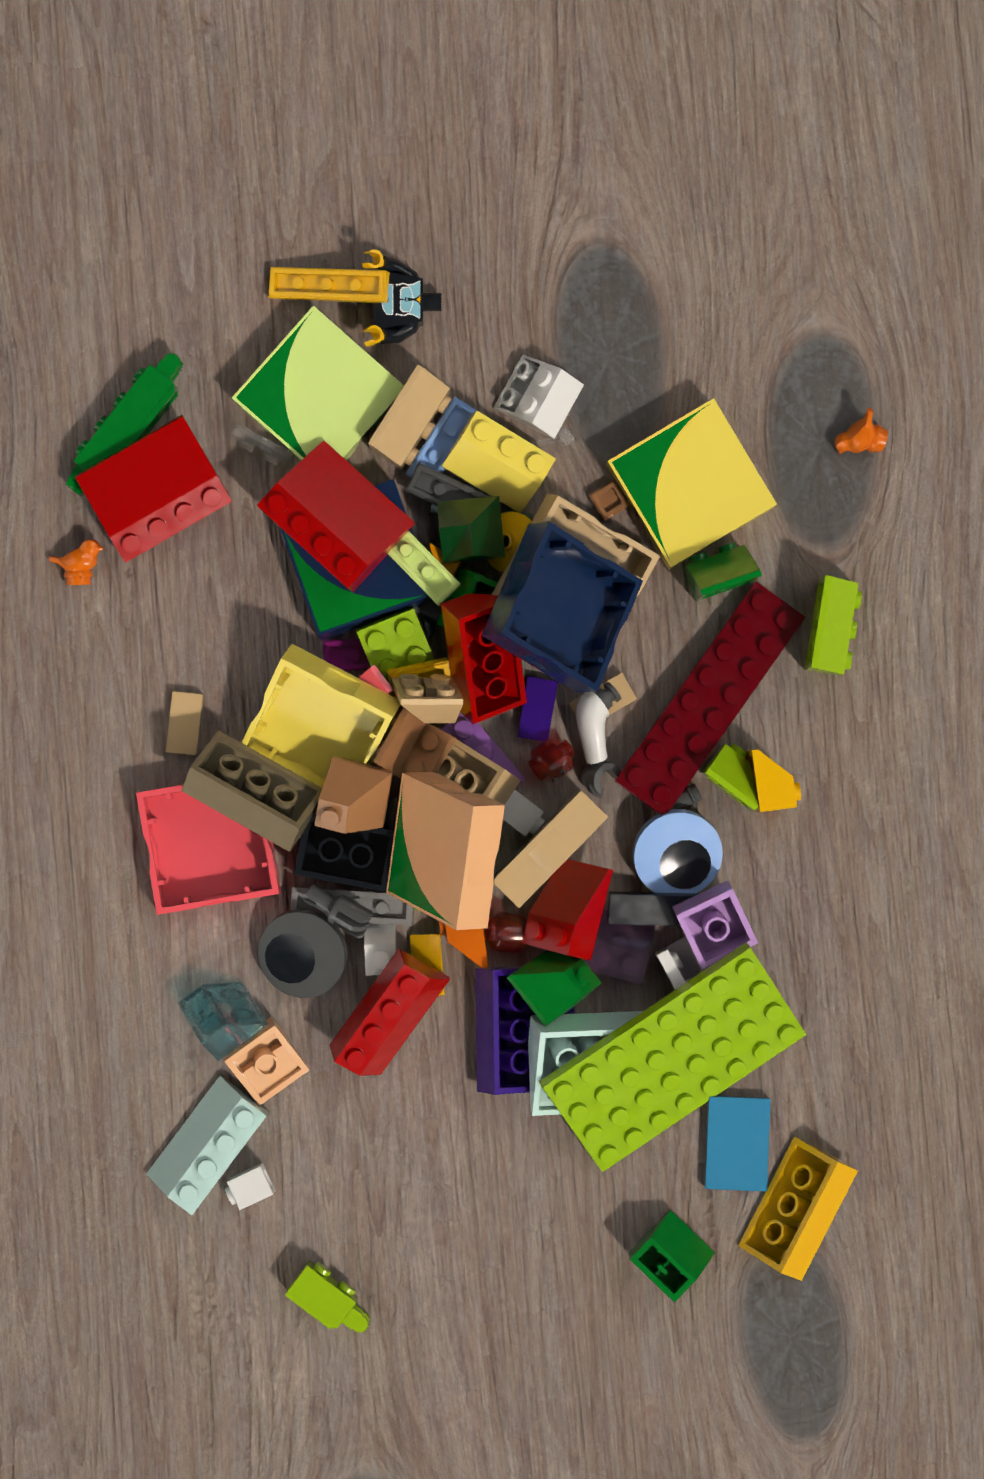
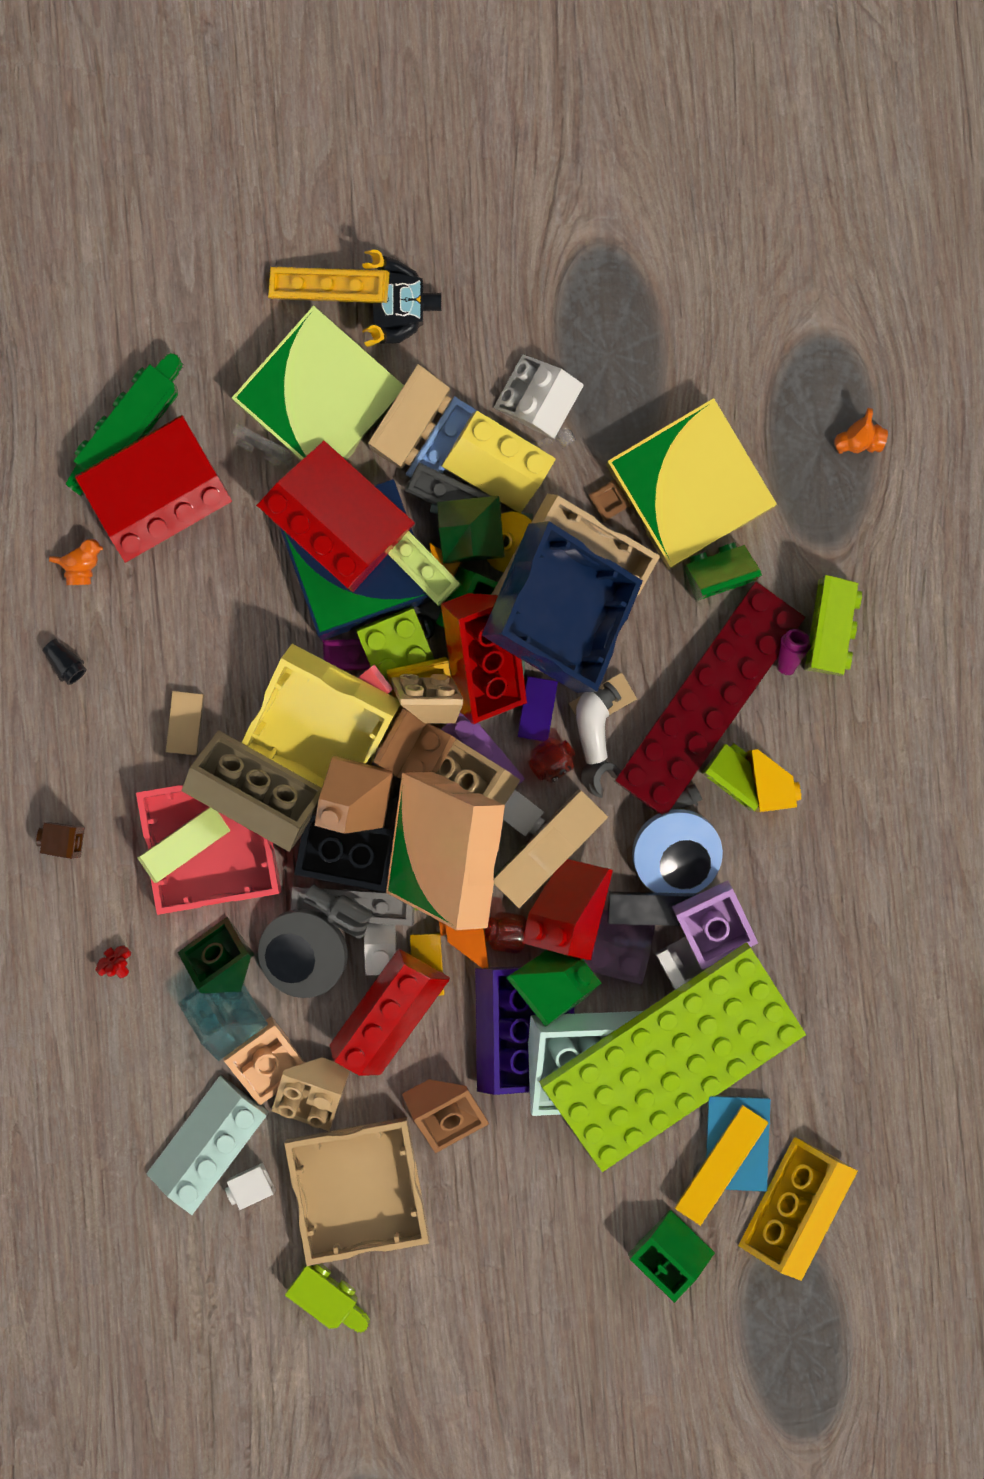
none -> reddish brown slope [36,822,85,859]
none -> black cone [42,639,87,685]
none -> red plant [95,945,131,979]
none -> yellowish green tile [137,807,231,883]
none -> dark green slope [177,917,255,993]
none -> tan slope [272,1057,350,1131]
none -> tan tile [284,1117,430,1266]
none -> medium nougat slope [402,1079,489,1153]
none -> yellow tile [674,1104,769,1226]
none -> magenta cone [777,629,811,675]

